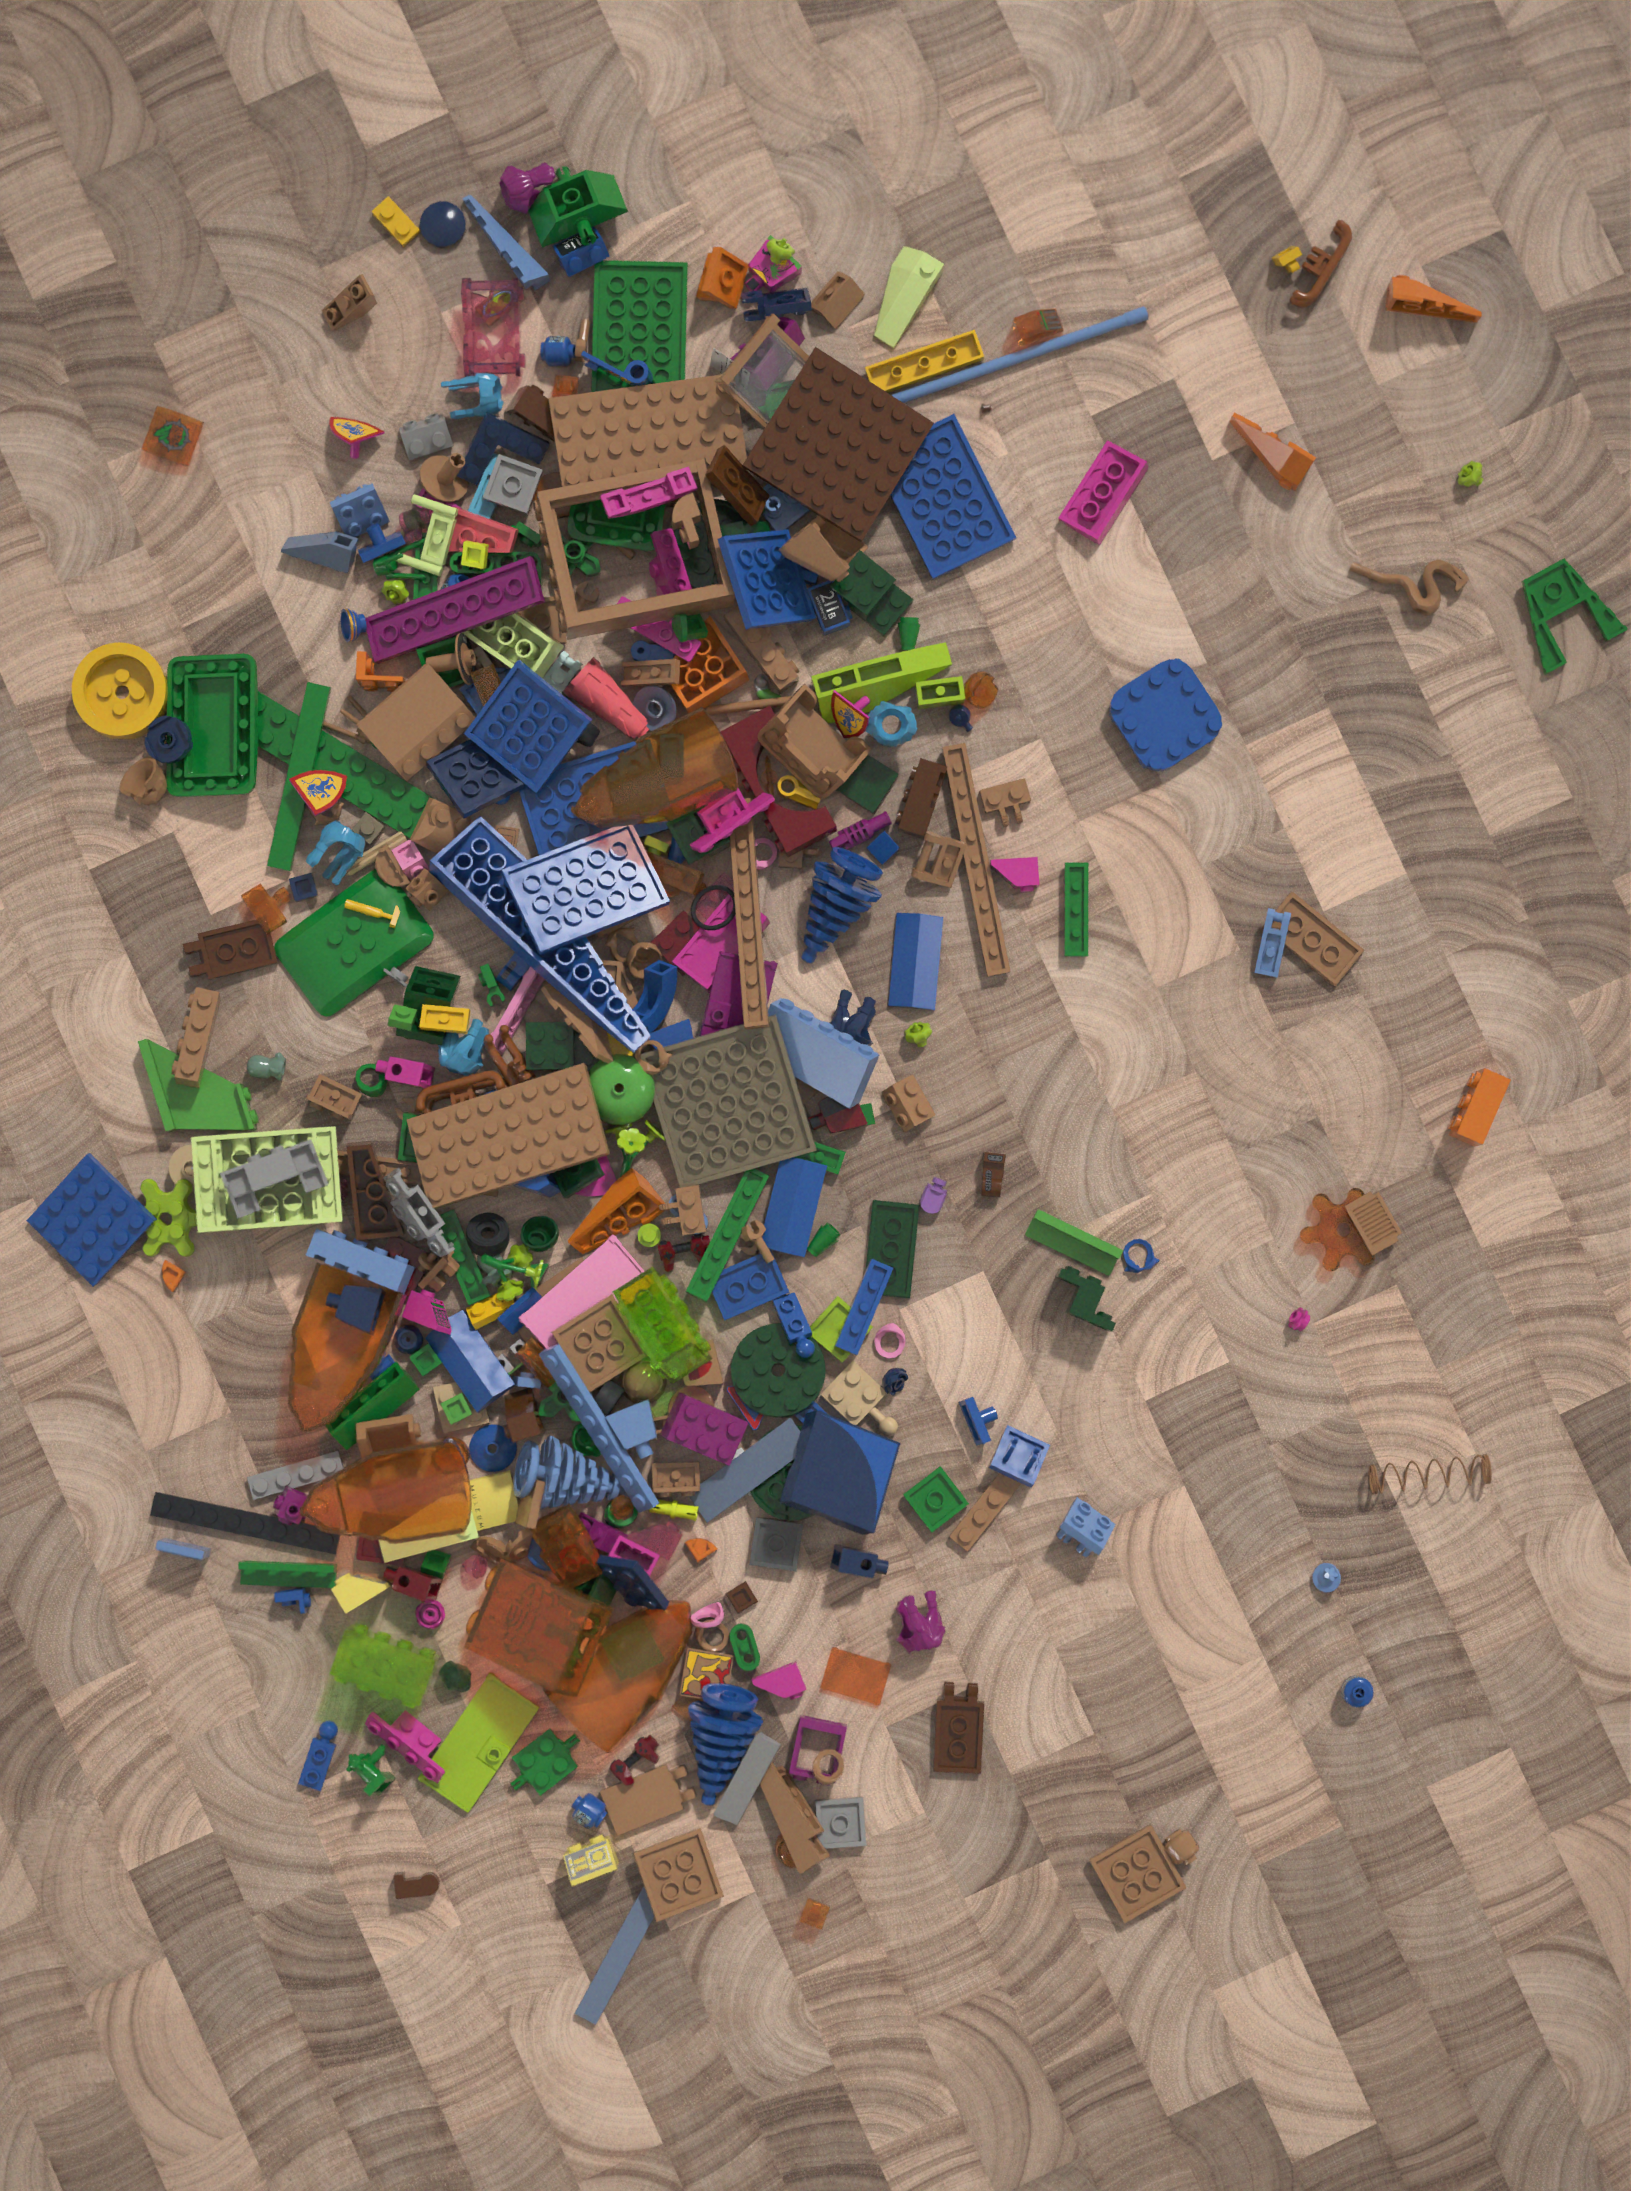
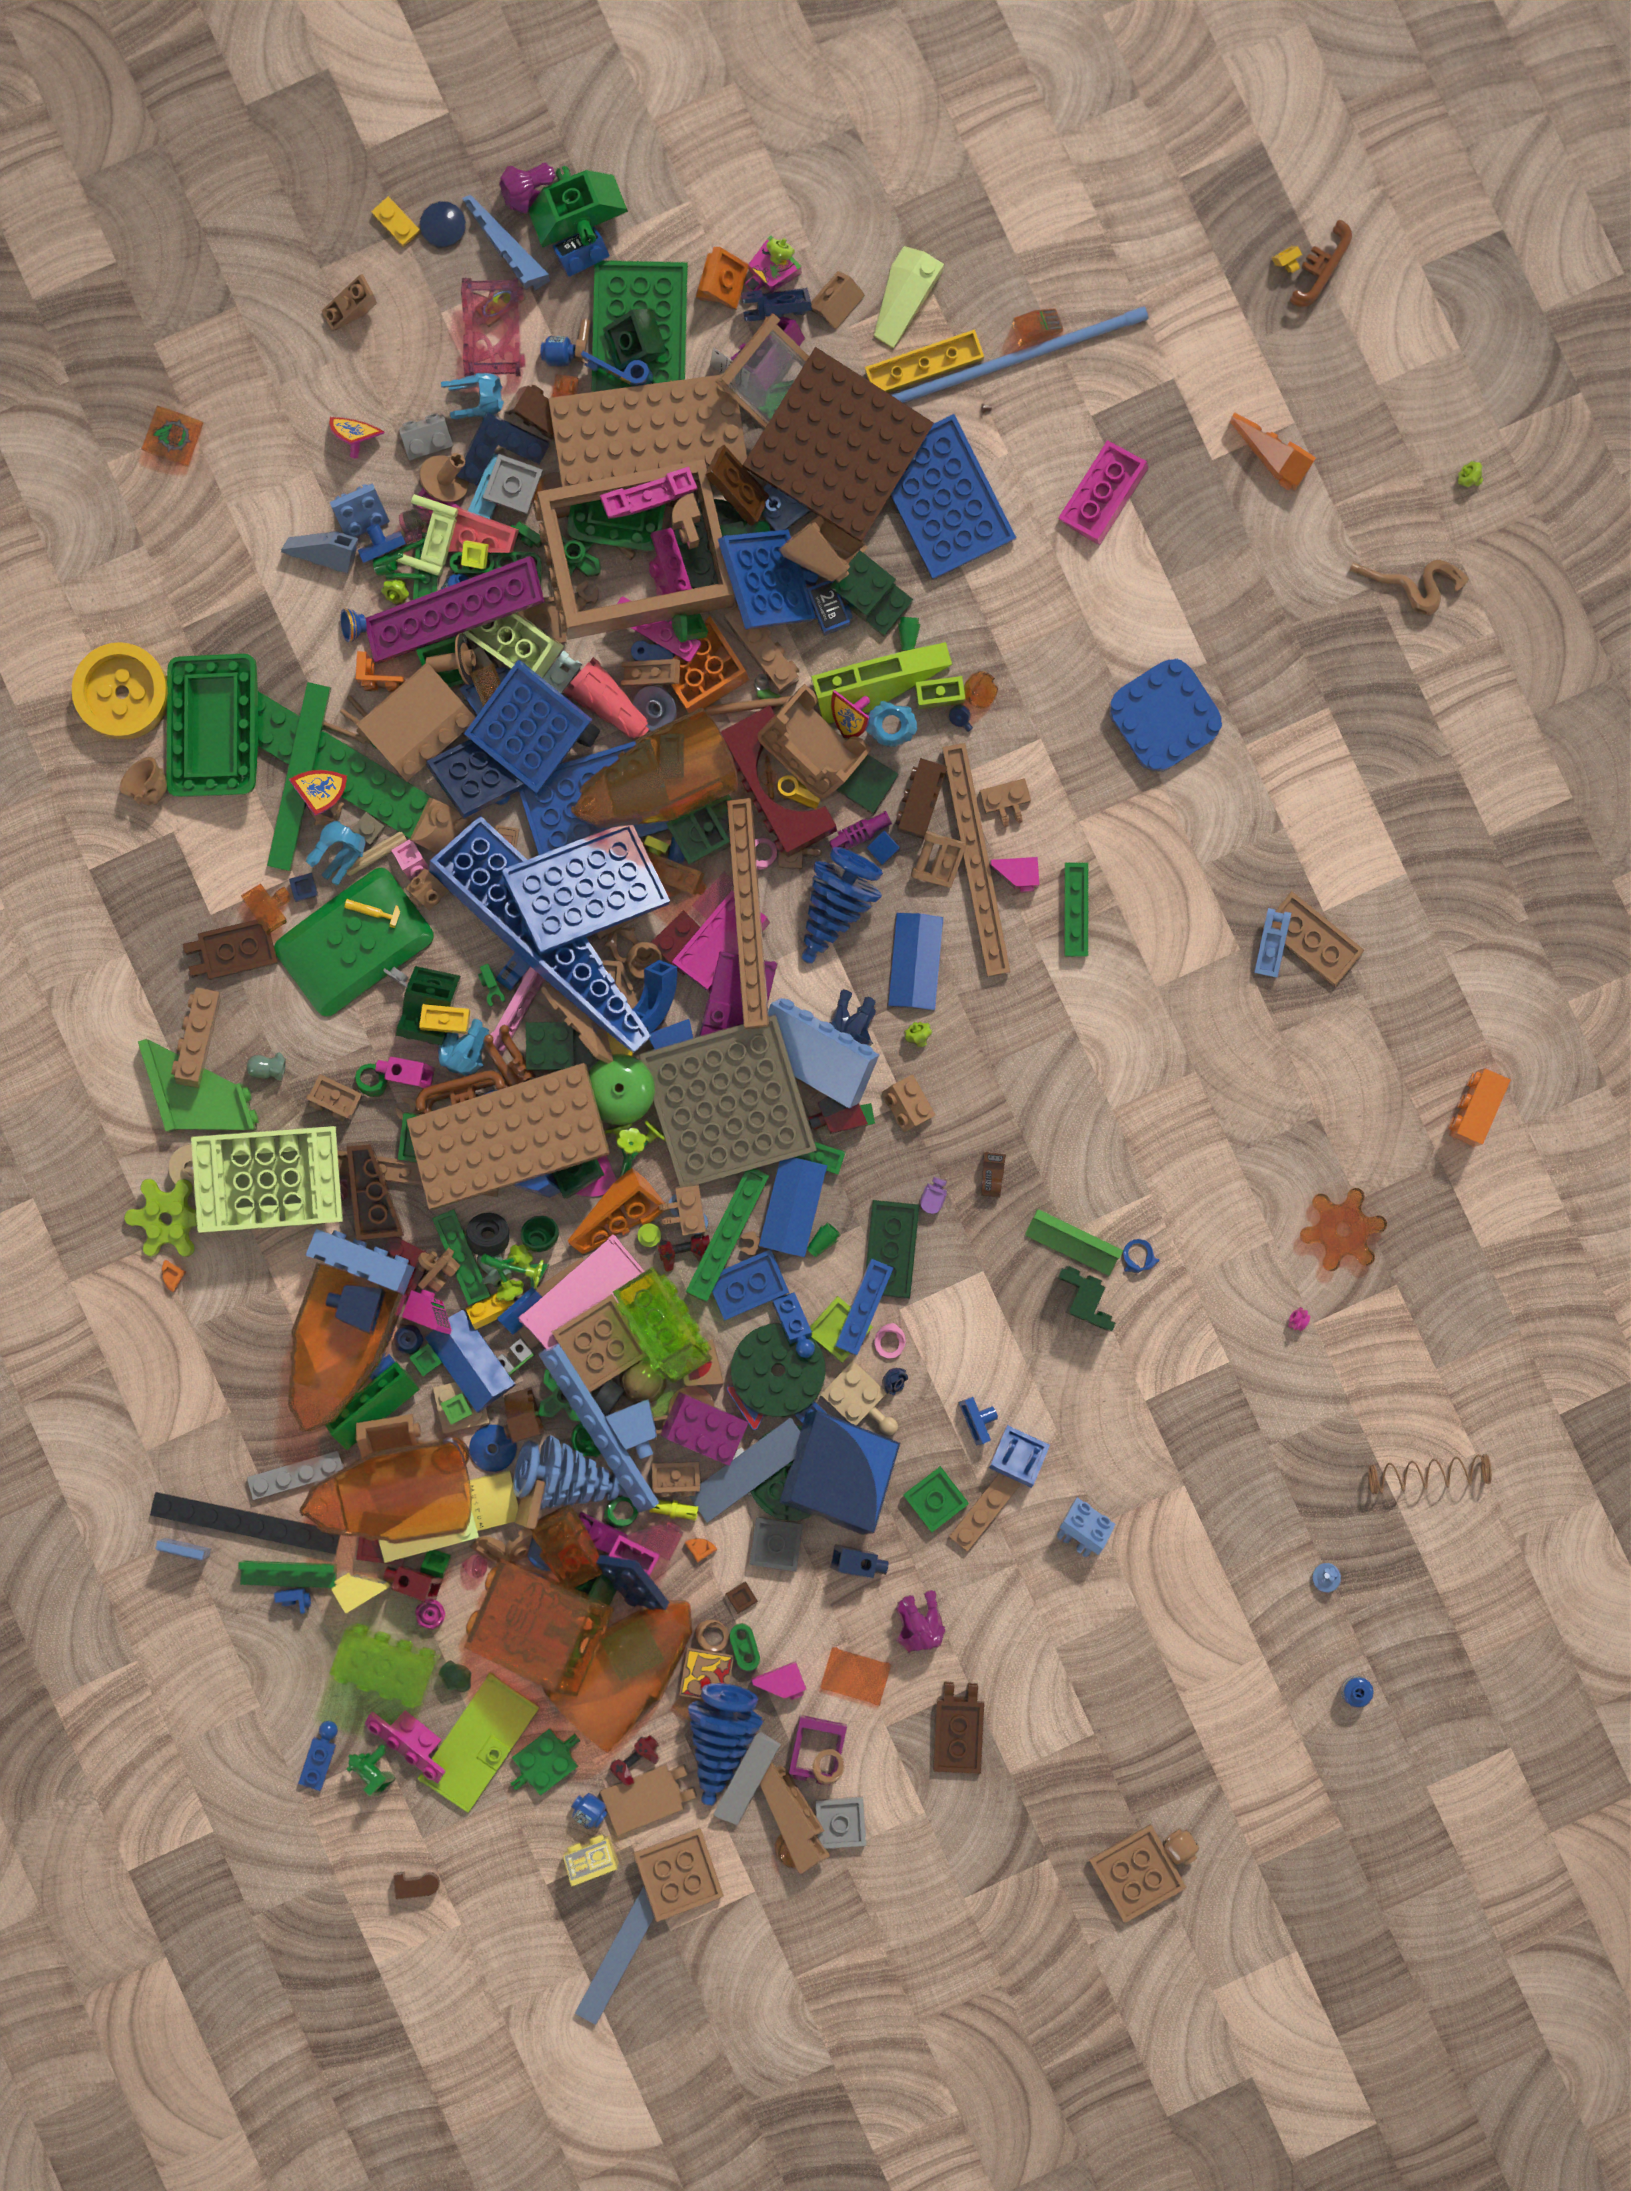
blue plate [26,1153,157,1286] -> none
dark blue plate [144,716,193,764] -> none
light grey bracket [220,1139,329,1218] -> none
magenta brick [273,1486,310,1525] -> none
medium nougat plate [375,843,410,887] -> none
light grey bracket [384,1168,455,1257] -> none
bright green plate [388,1004,417,1031] -> none
medium blue plate [512,1372,541,1389] -> none
clear orange plate [514,1337,555,1388] -> none
clear orange plate [610,1495,633,1518] -> none
medium nougat piece [635,1040,672,1075] -> none
dark pink bracket [690,786,775,853] -> none
black tyre [691,885,736,931] -> none
bright pink piece [691,1602,724,1628] -> none
medium nougat bar [742,1220,774,1264] -> none
clear orange tile [799,1898,830,1930] -> none
medium nougat window [1344,1191,1402,1256] -> none
orange wedge [1385,275,1482,323] -> none
green wing [1521,558,1628,674] -> none
none -> dark green slope [603,308,667,371]

